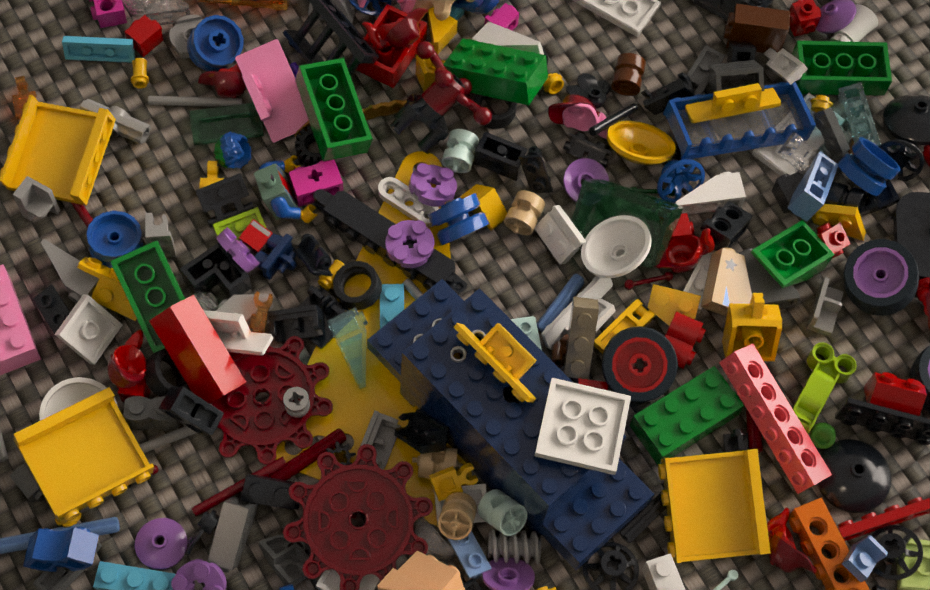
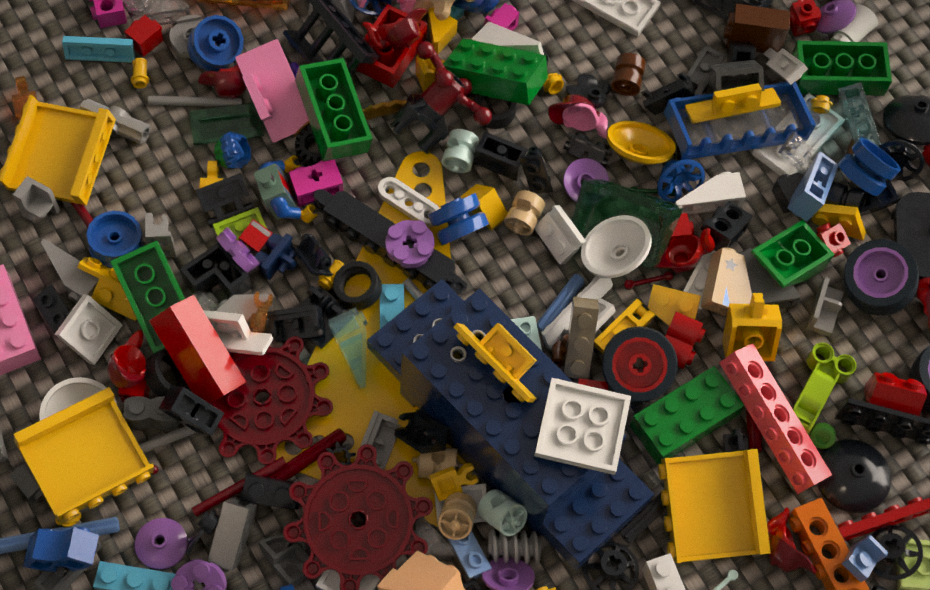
light grey wheel [283,387,310,418] -> none
medium lavender plate [409,163,457,207] -> none
black bar [589,103,638,136] -> none
dark grey hinge [813,107,850,173] -> none

